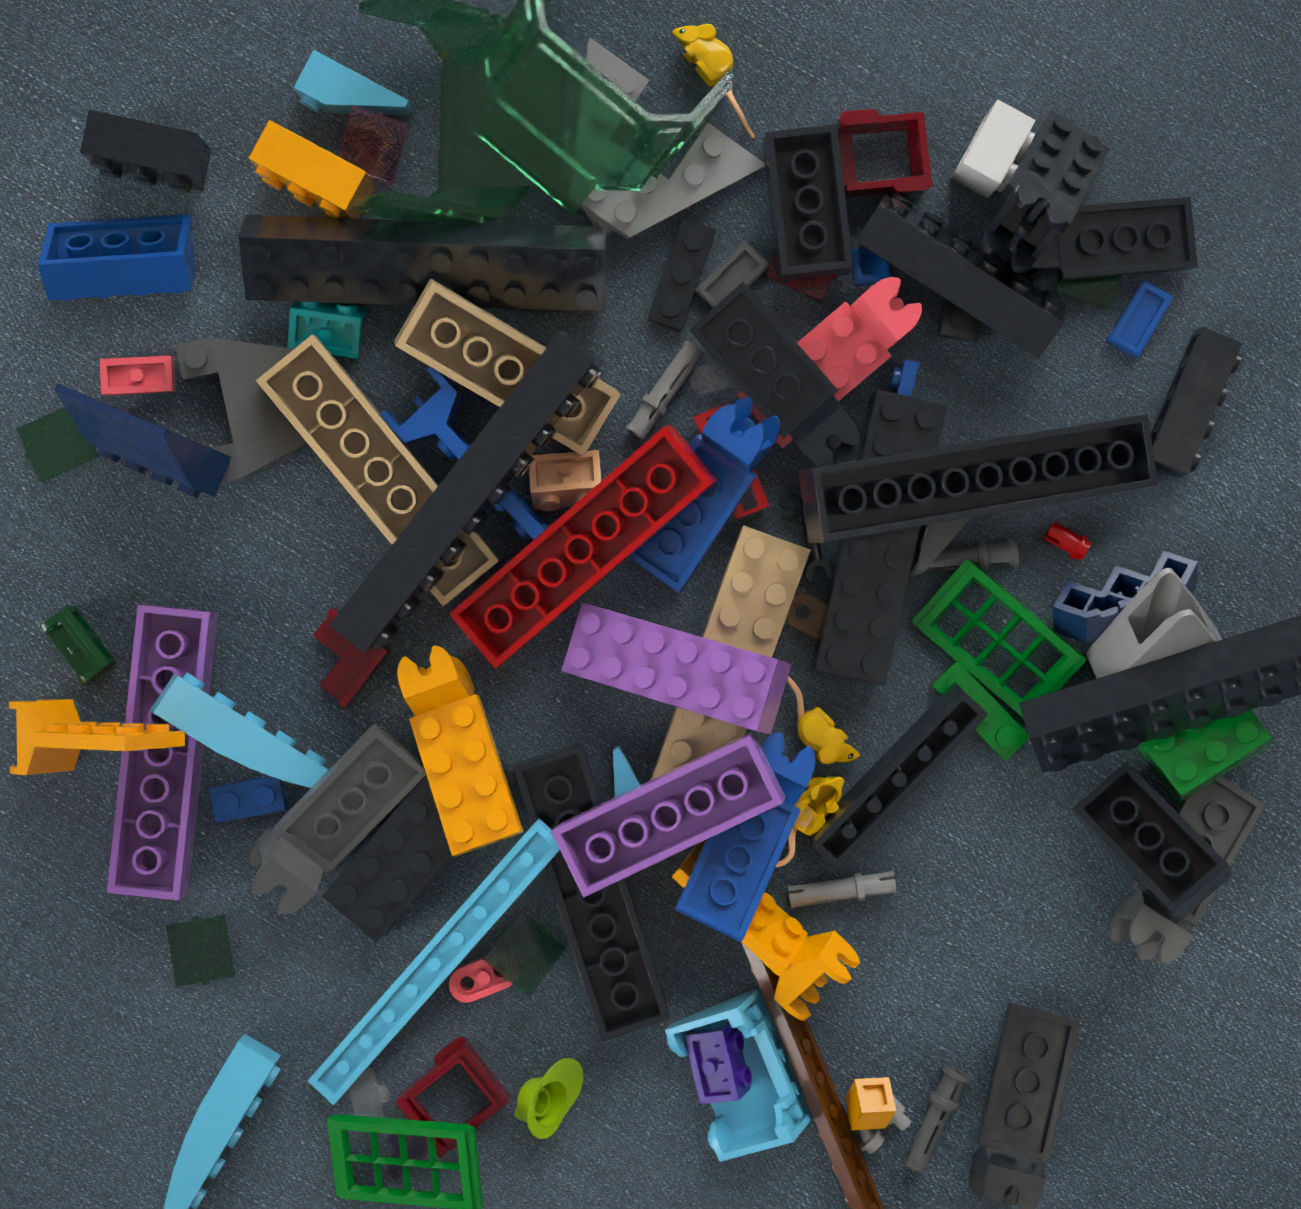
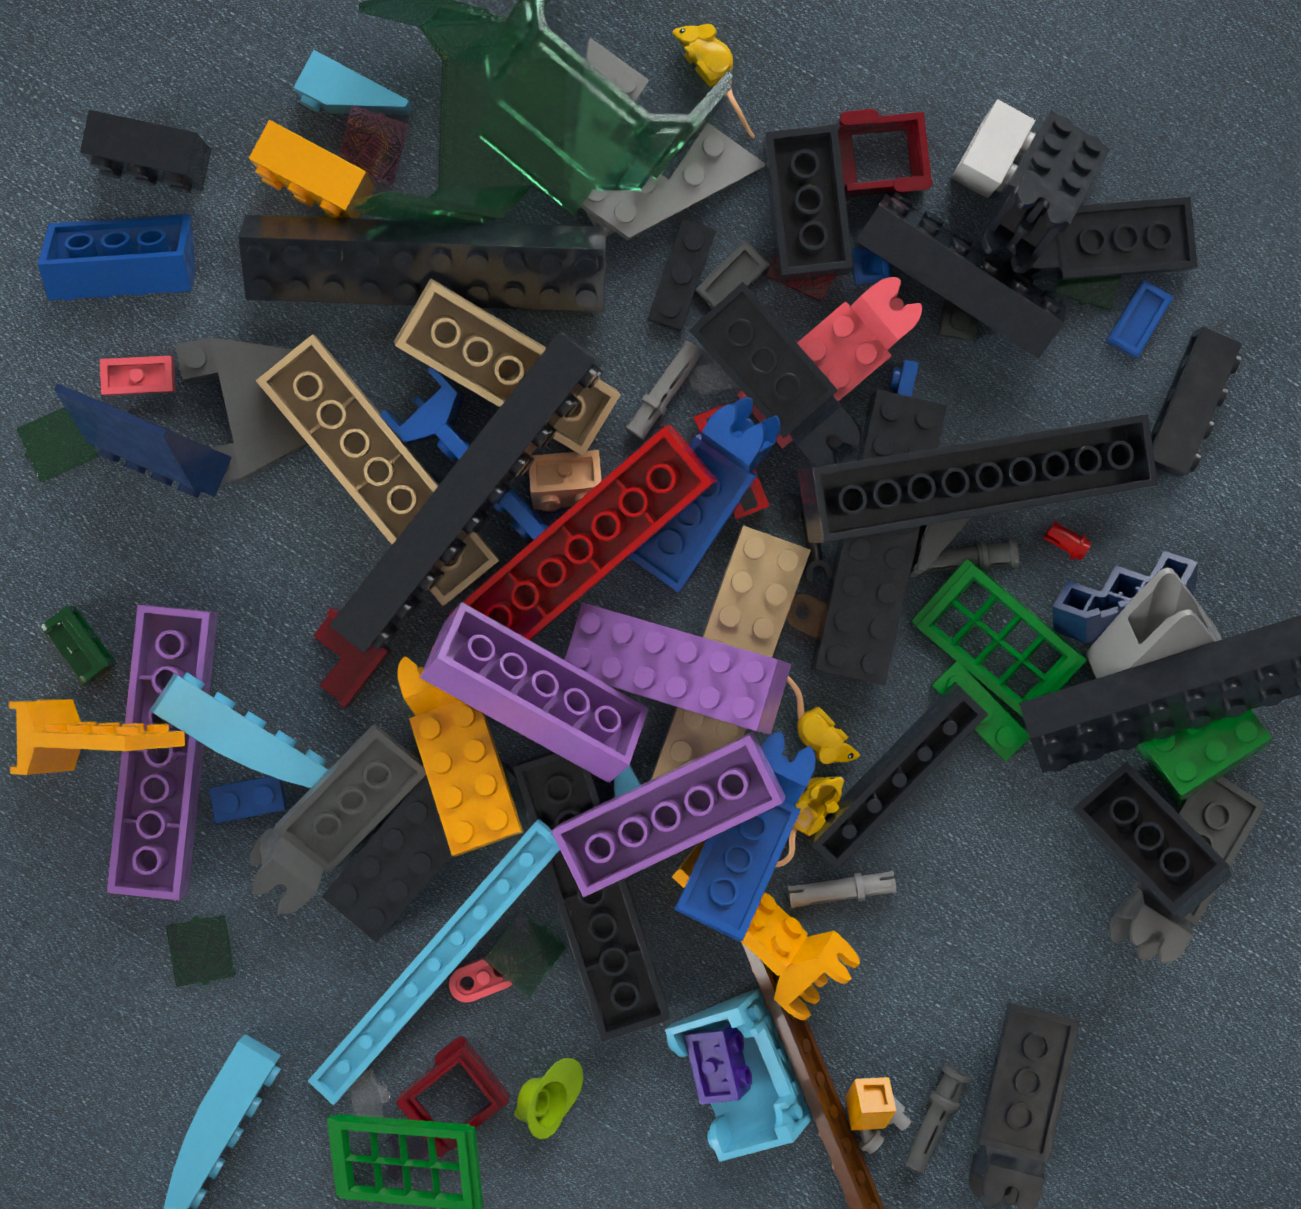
teal bracket [288,302,367,359] -> none
none -> medium lavender brick [420,602,649,782]

